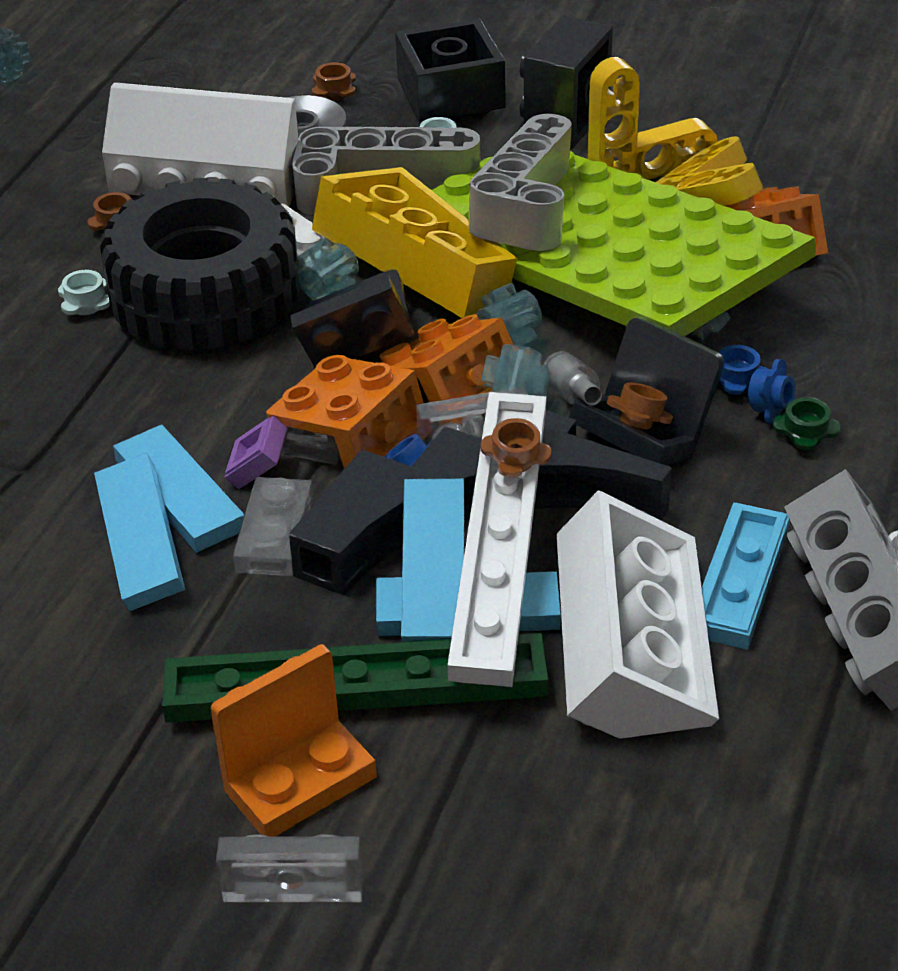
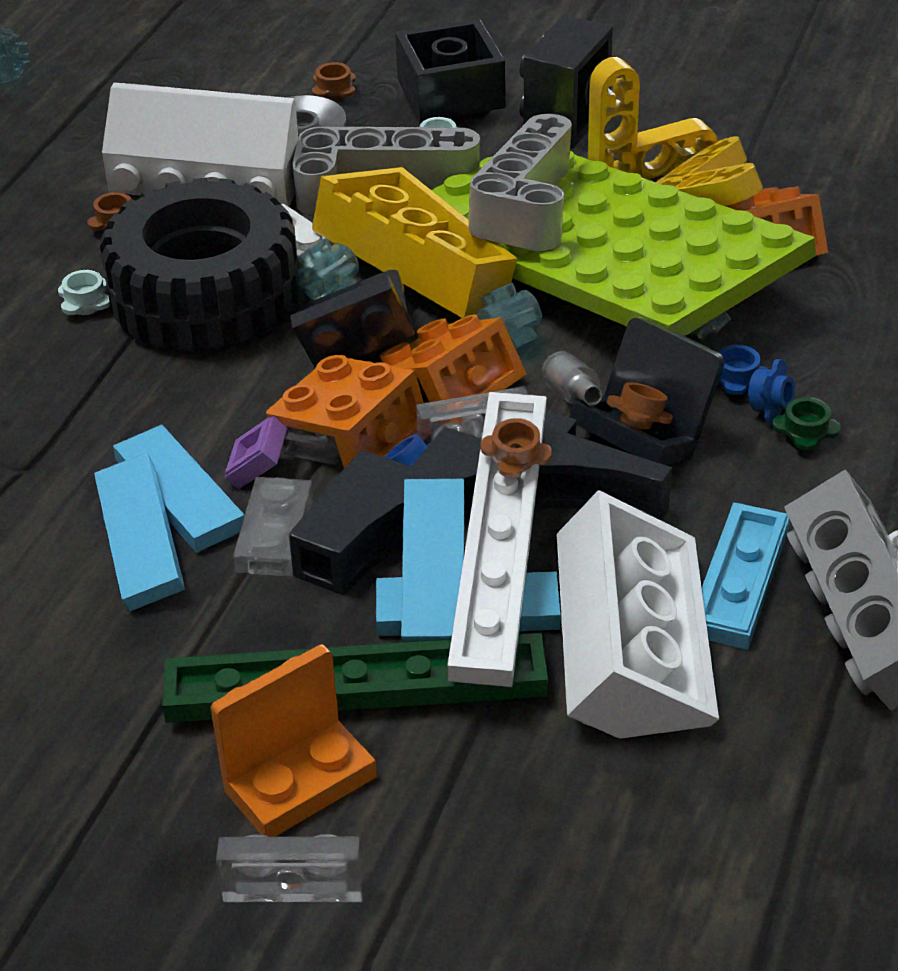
clear light blue gear [481,344,551,396] -> none

